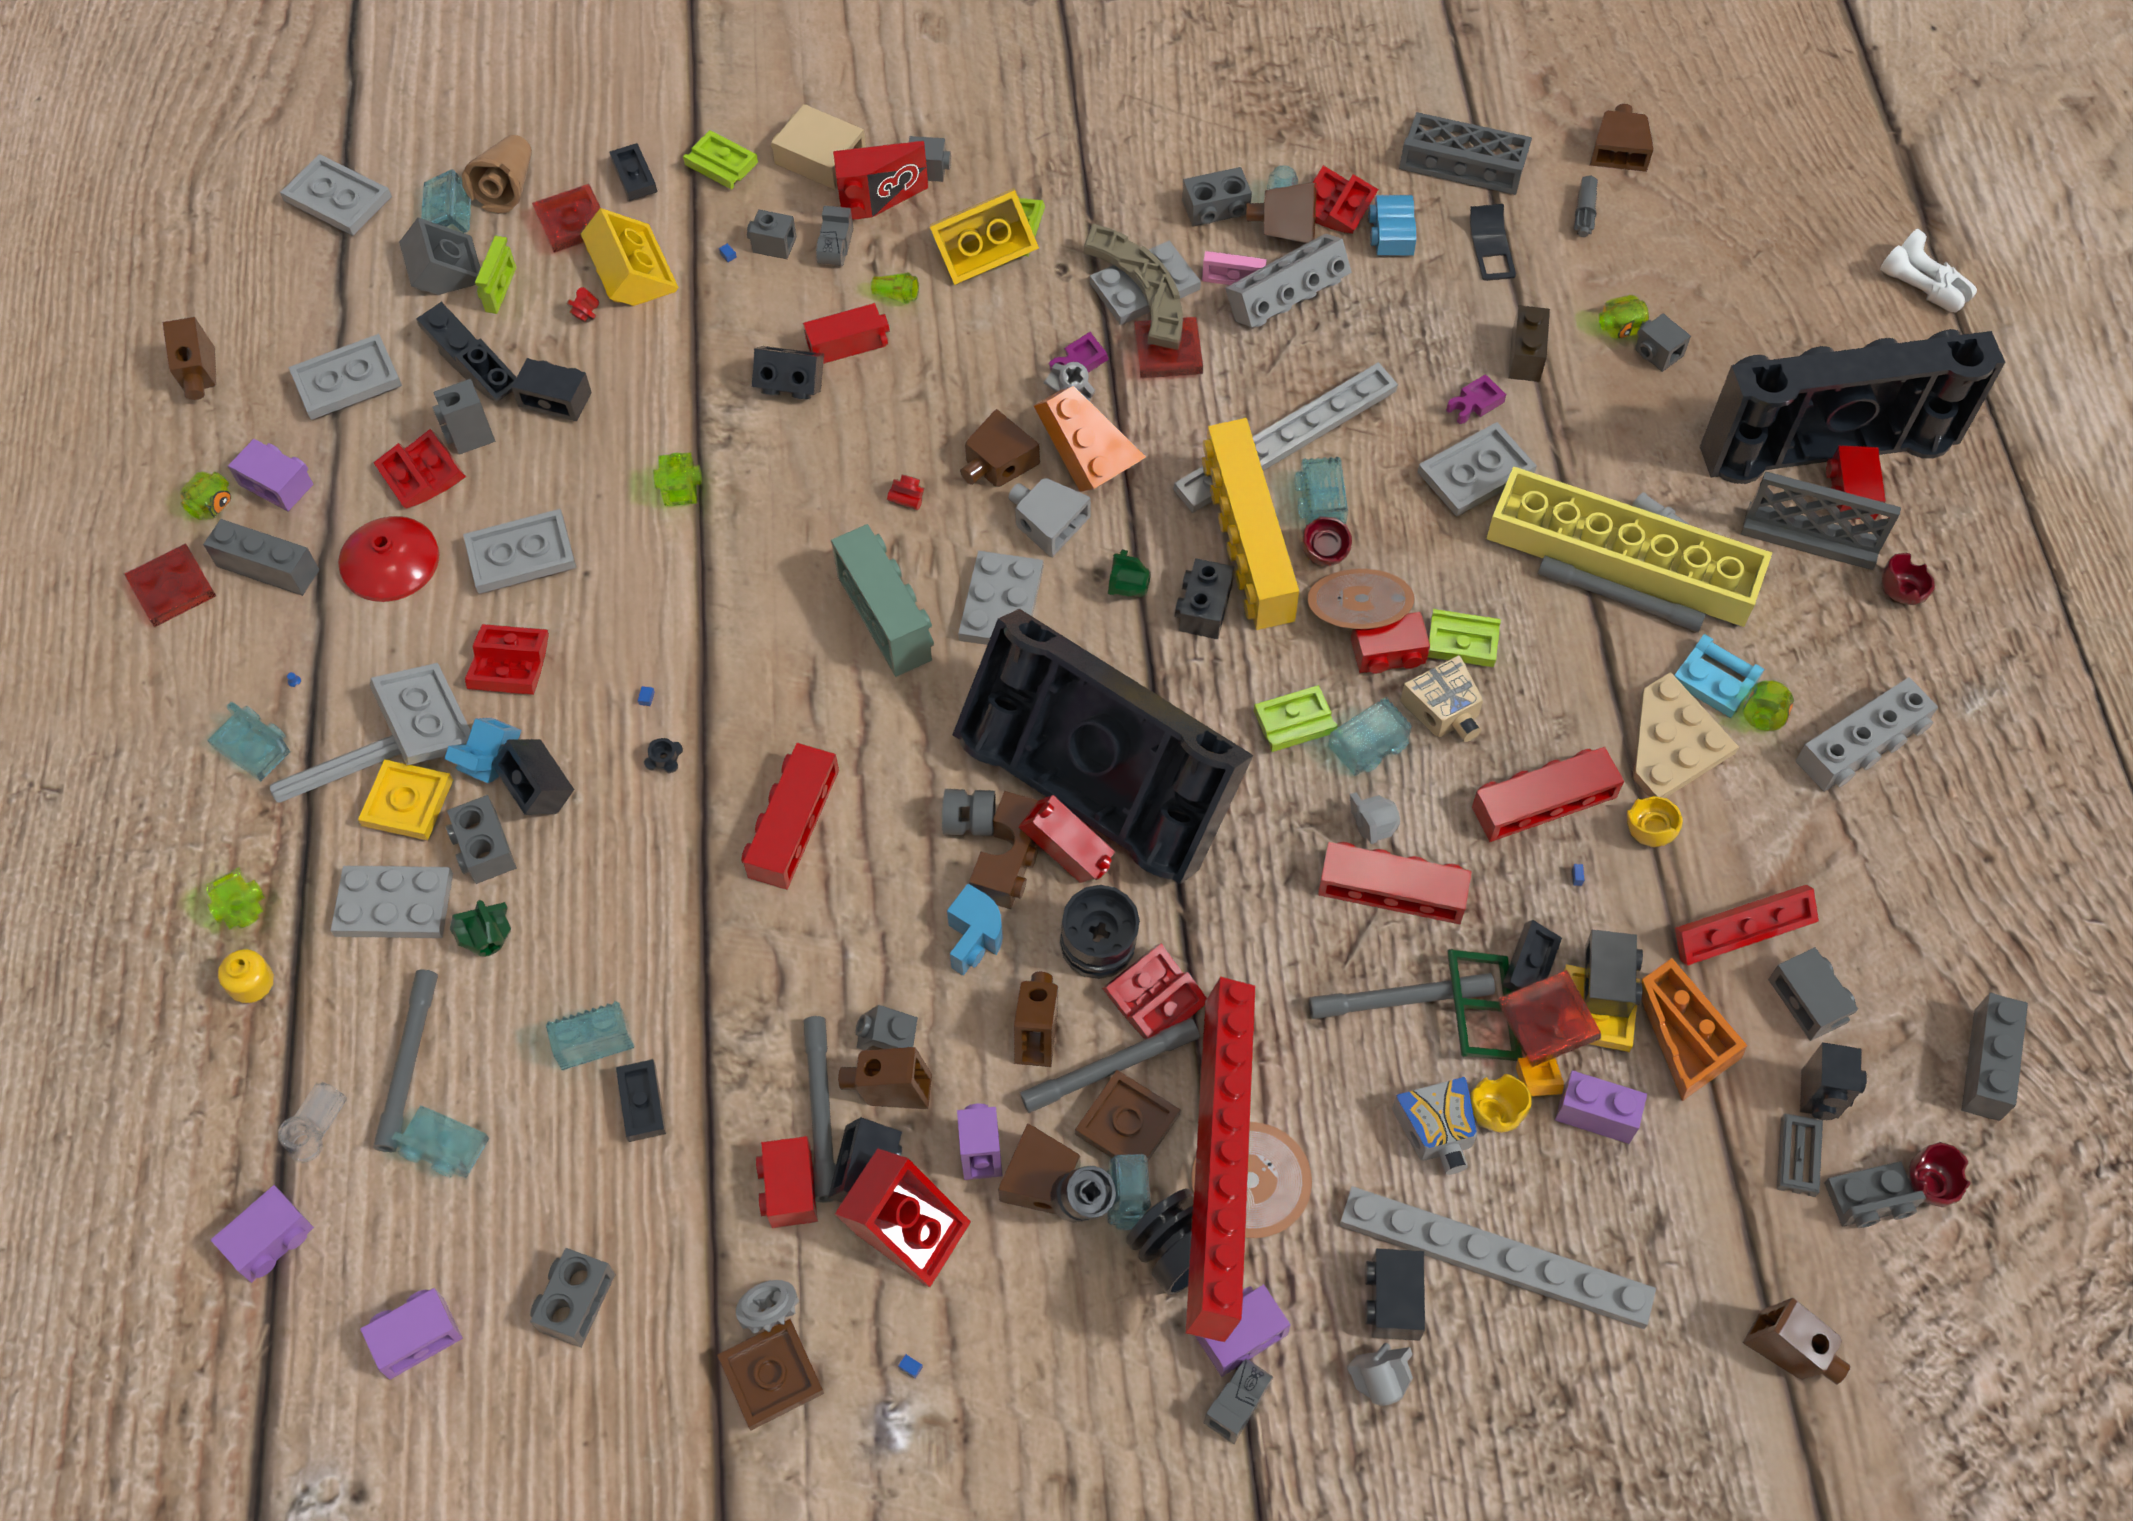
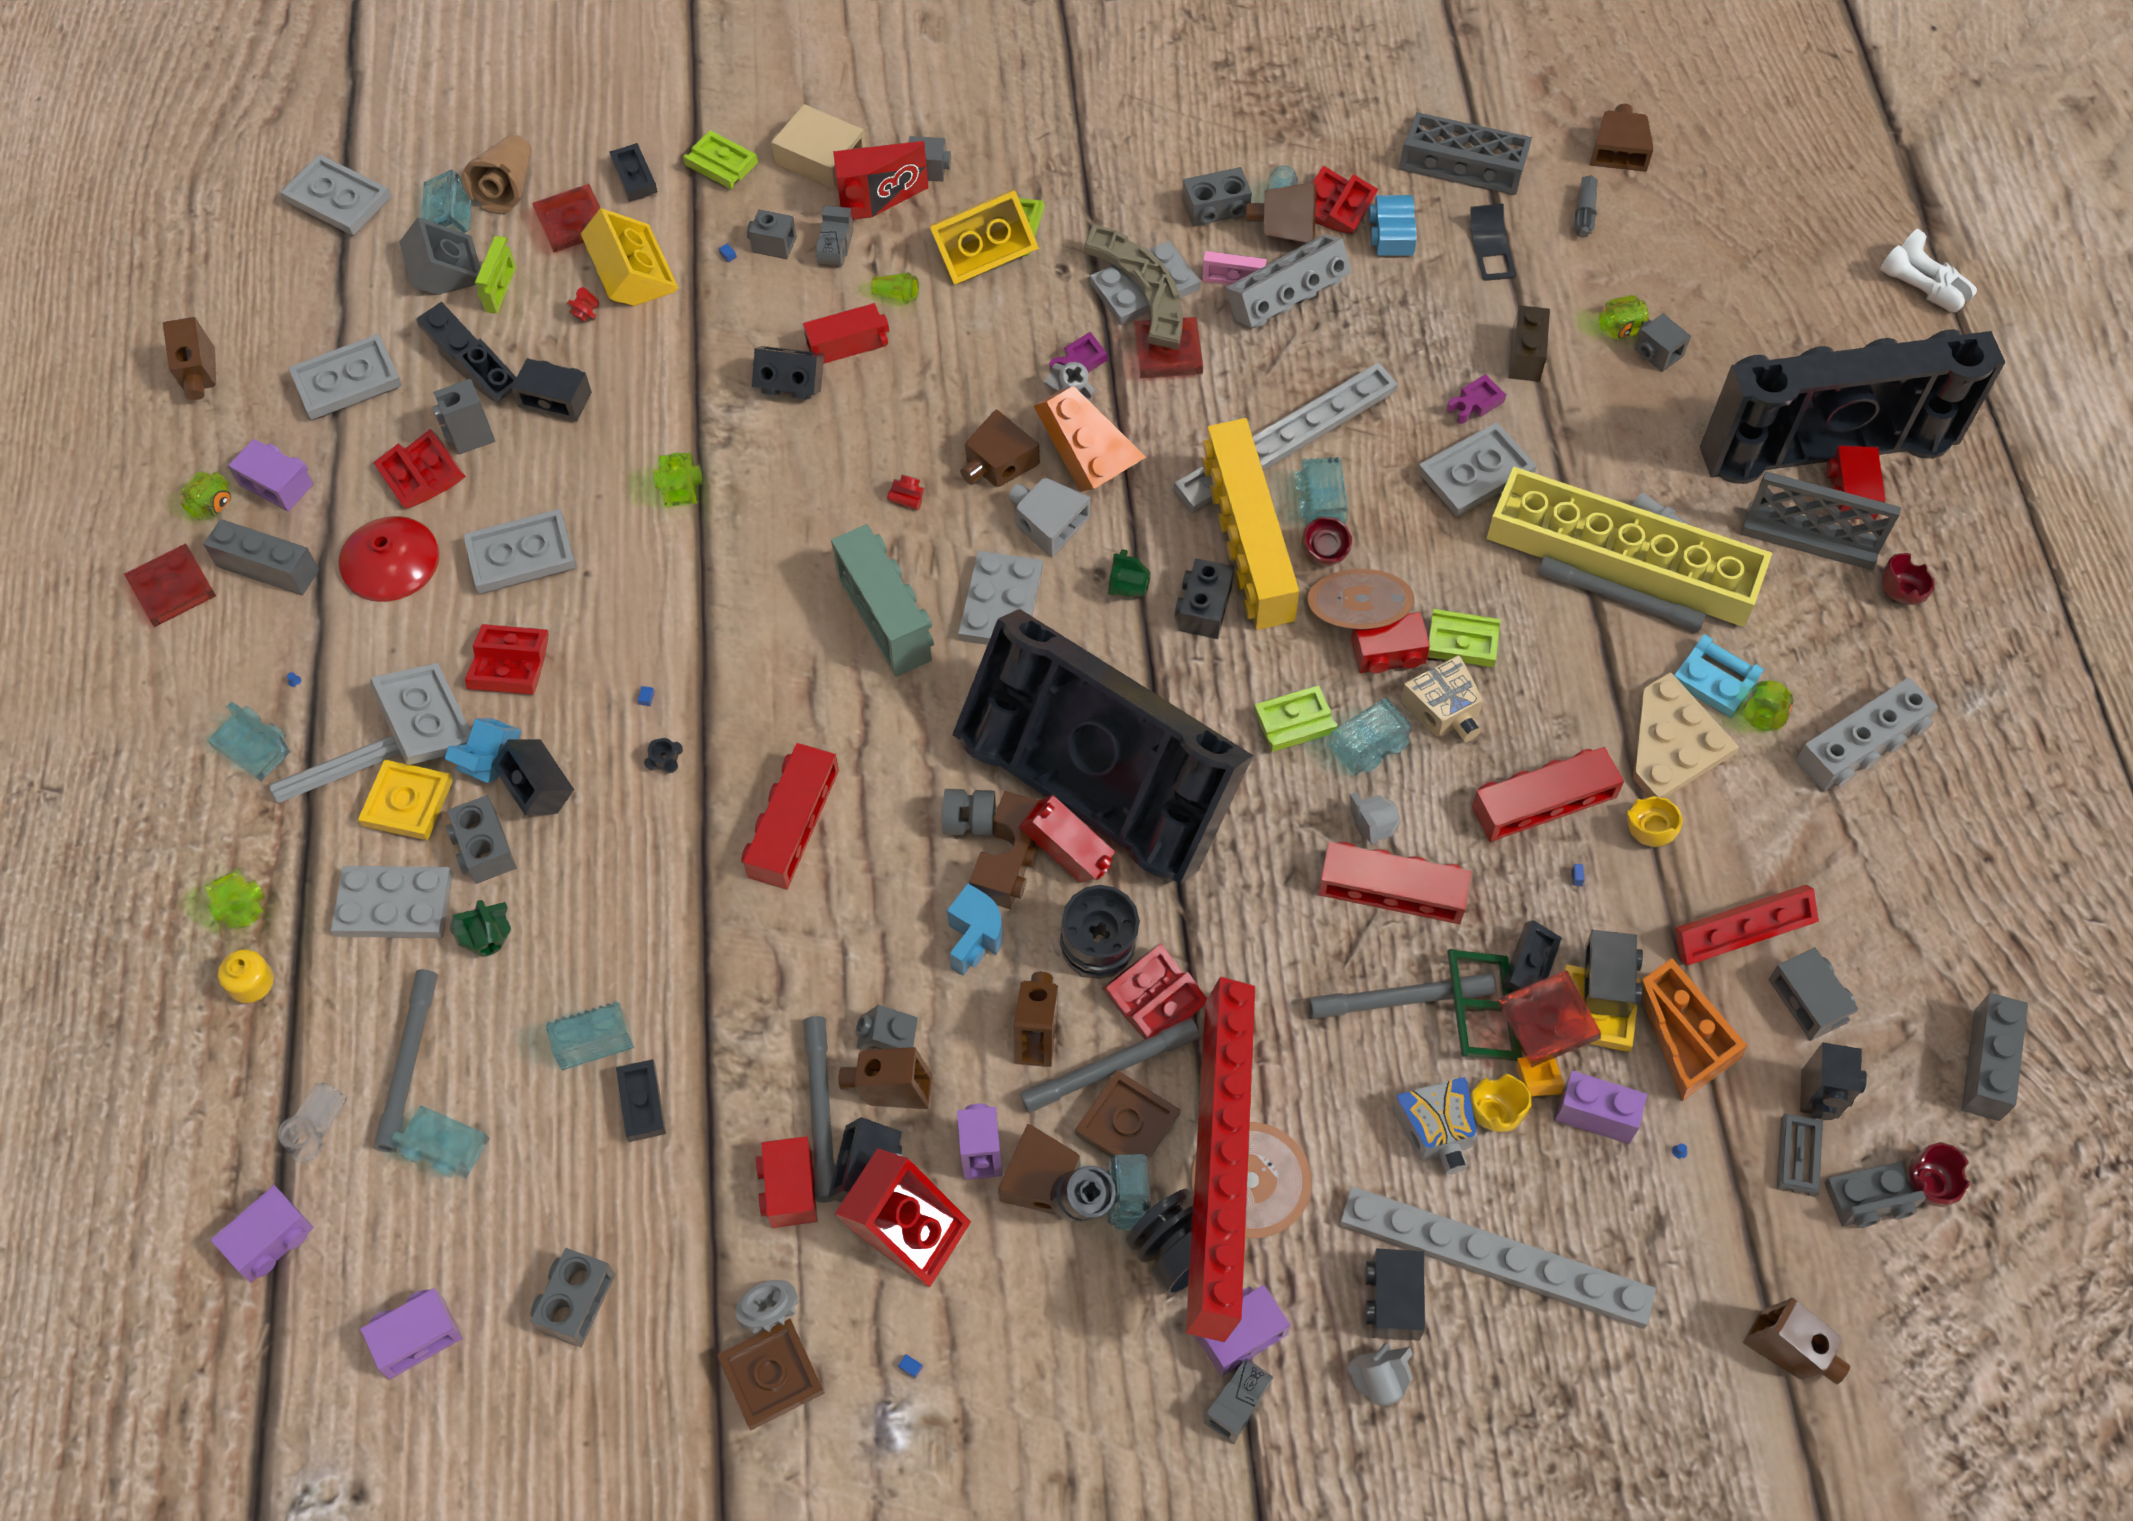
none -> blue piece [1672,1143,1687,1159]

